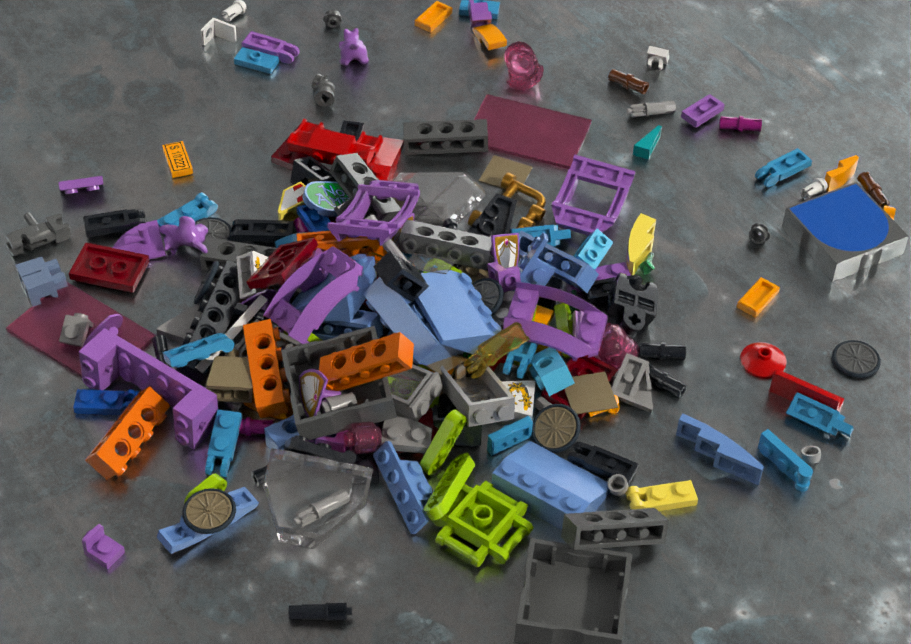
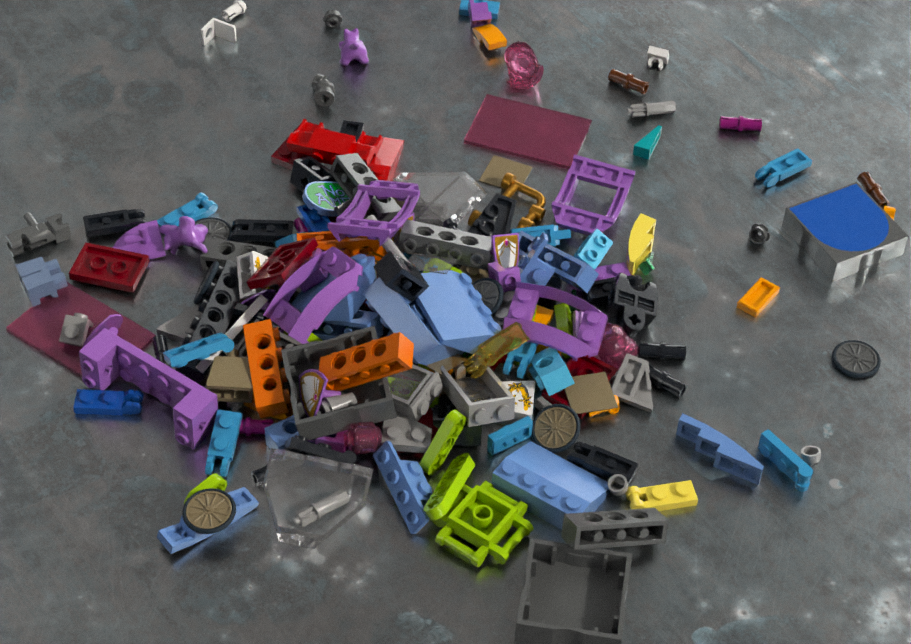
medium lavender plate [59,176,103,194] -> none
medium lavender bracket [82,524,125,570] -> none
orange brick [85,386,170,480] -> none
light orange tile [162,141,193,178] -> none
dark azure plate [234,47,279,74] -> none
medium lavender hinge [241,31,300,64] -> none
slope [278,182,306,222] -> none
black piece [288,602,352,621] -> none
dark grey brick [403,119,488,155] -> none
light orange tile [415,1,453,33] -> none
medium lavender plate [681,94,725,128] -> none
red dish [740,342,786,379] -> none
red panel [769,370,844,411] -> none
dark azure hinge [786,392,854,437] -> none
white pin [800,178,828,201] -> none
light orange slope [825,155,859,192] -> none

